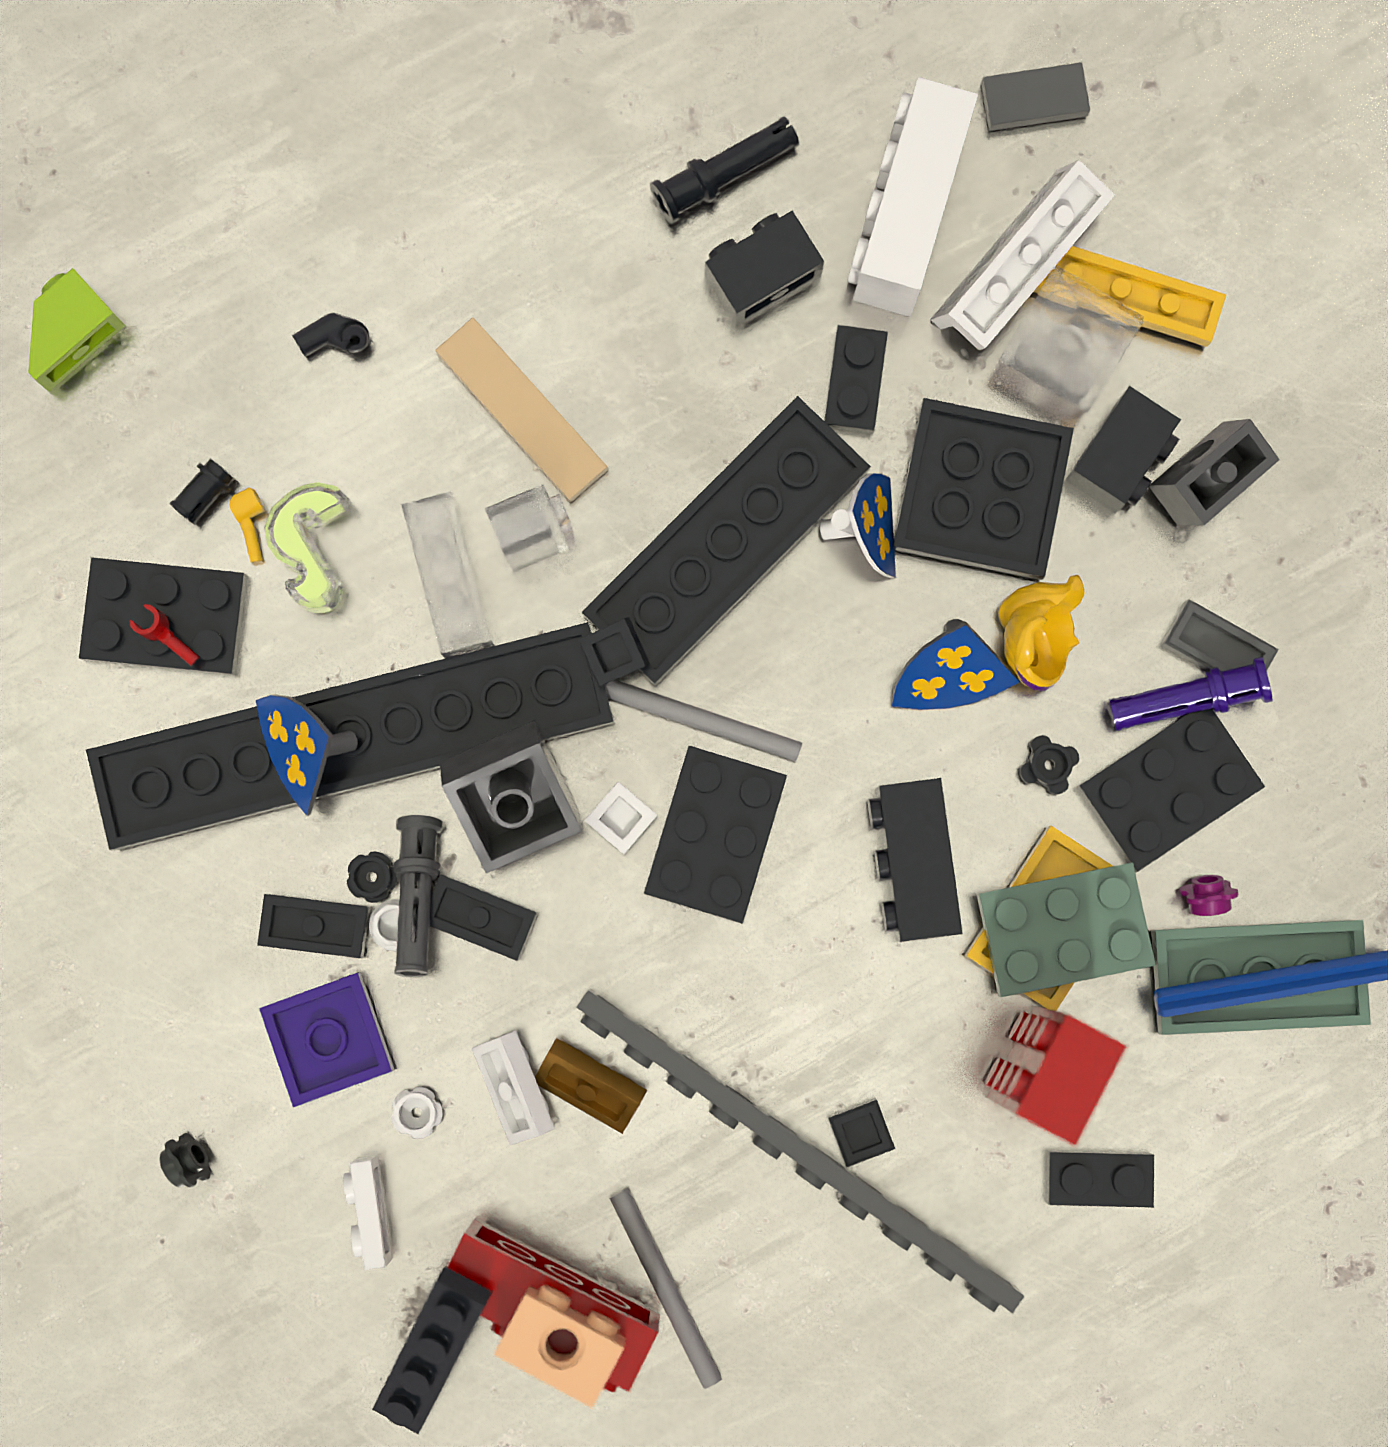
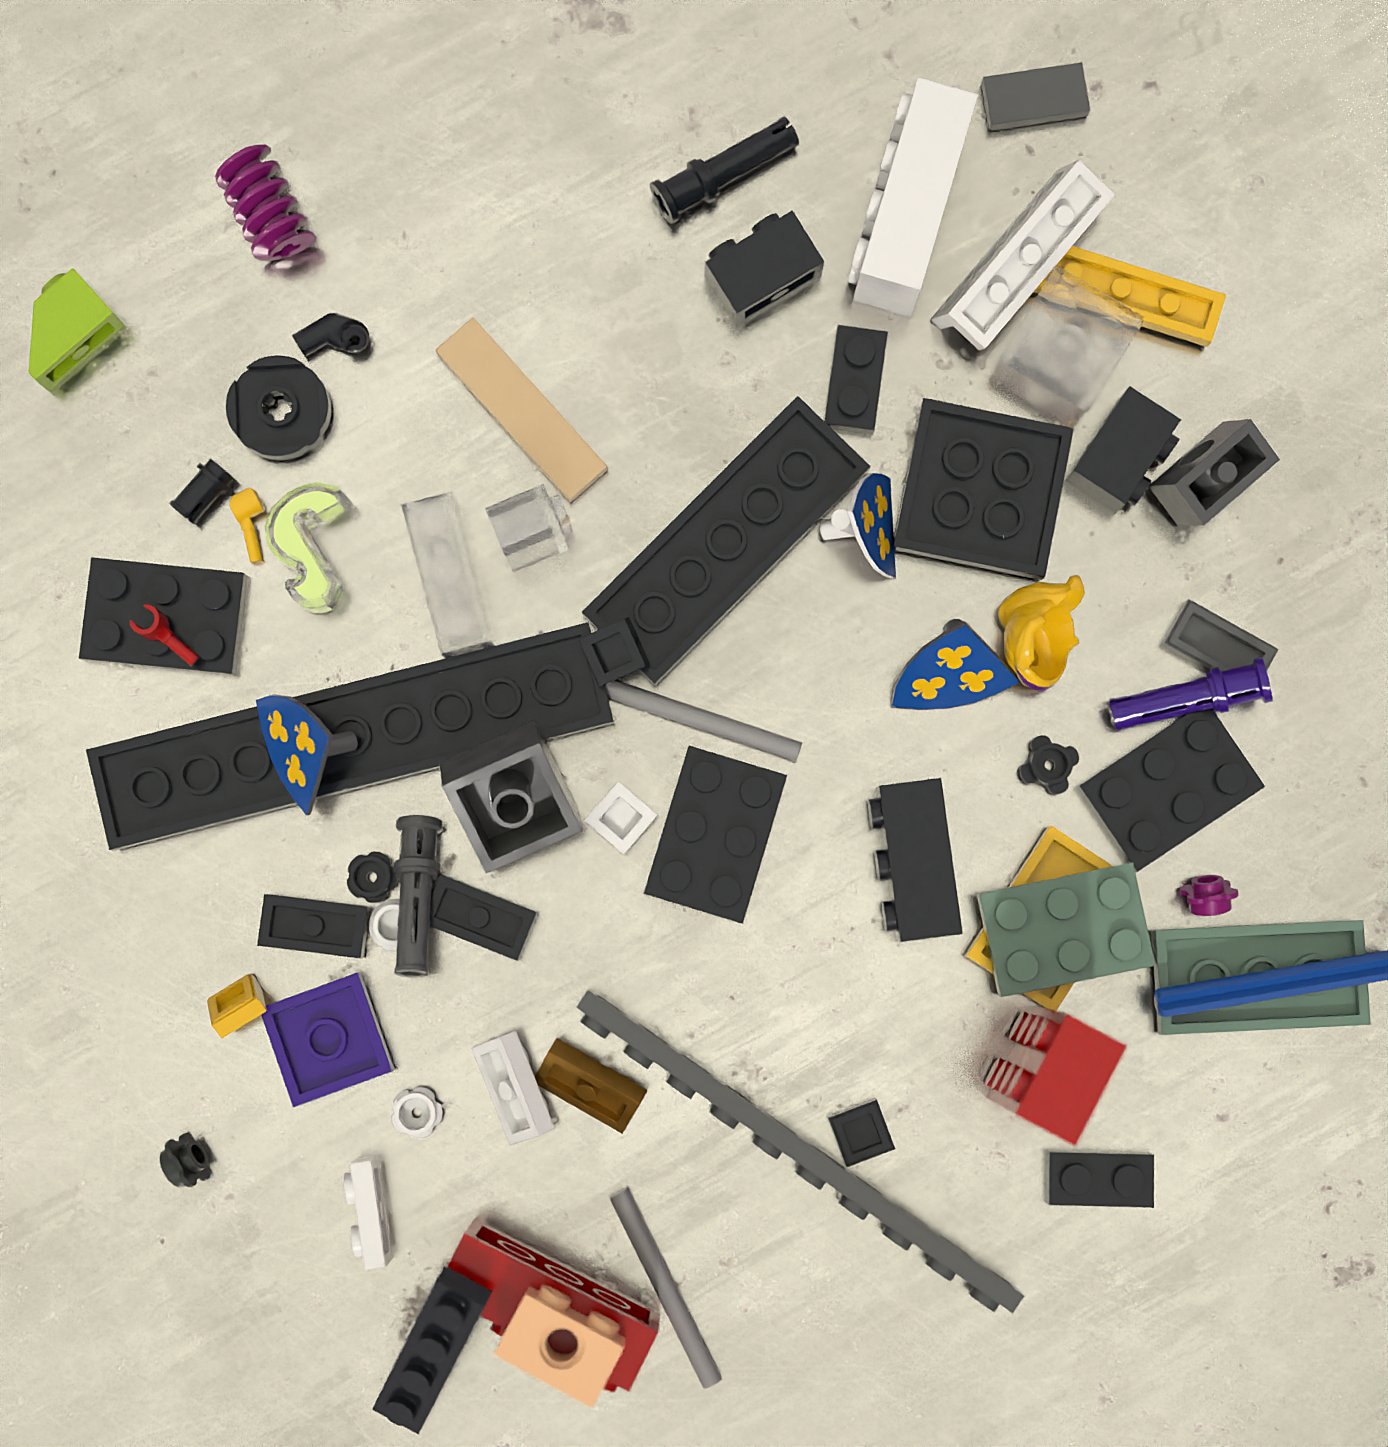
none -> yellow tile [207,973,267,1039]
none -> magenta piece [215,145,316,261]
none -> black plate [226,355,331,460]

